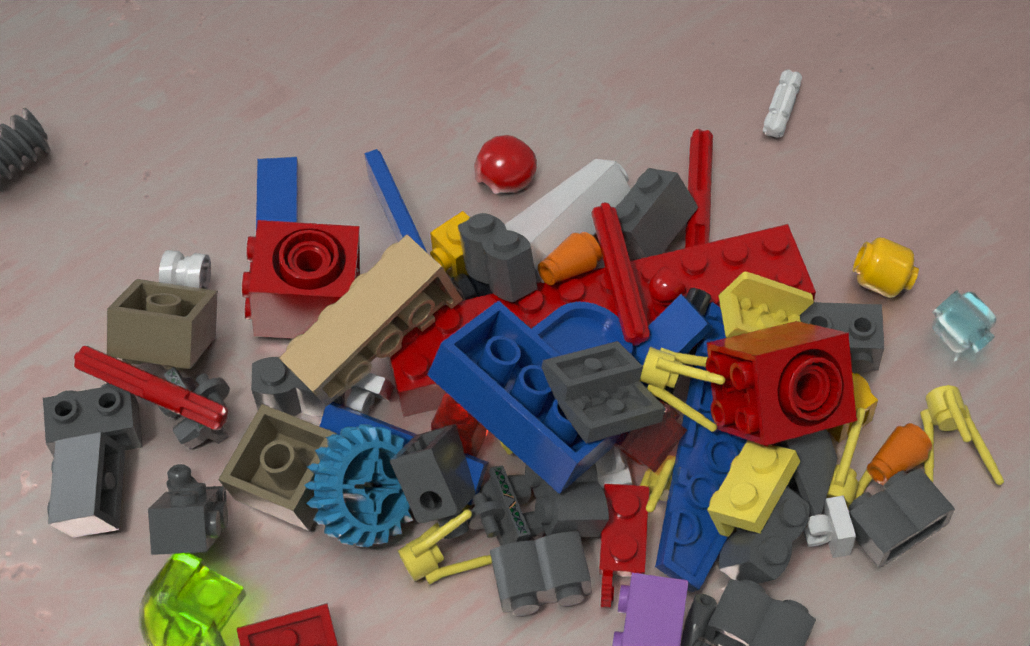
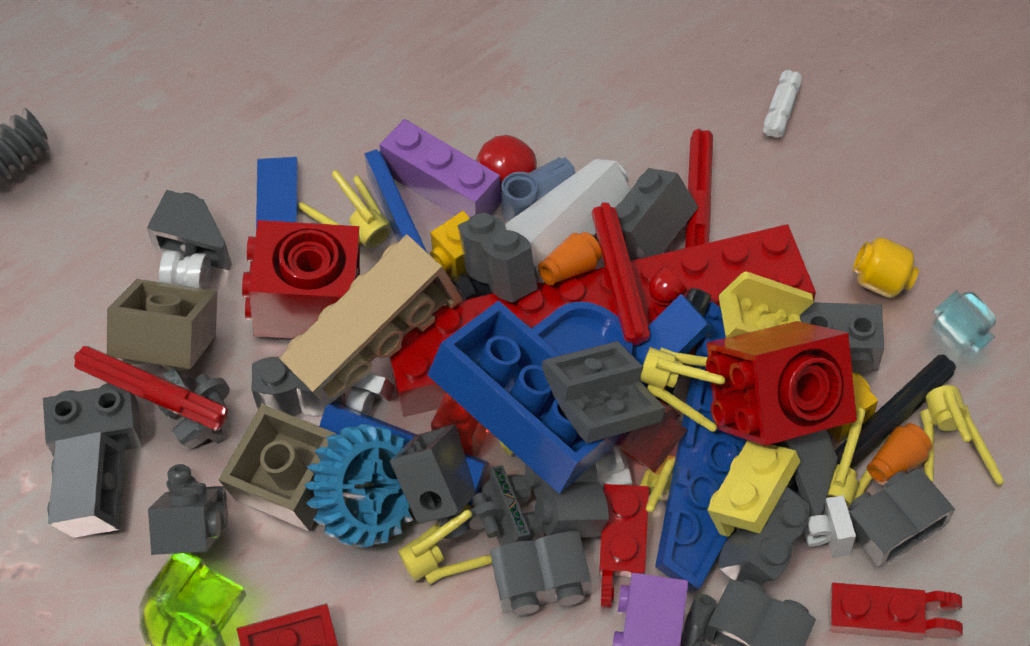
none -> dark grey slope [147,190,232,271]
none -> light yellow plant [298,170,391,249]
none -> medium lavender brick [379,119,502,217]
none -> sand blue piece [502,157,576,222]
none -> red hinge [829,582,963,640]
none -> black axle [835,354,956,469]

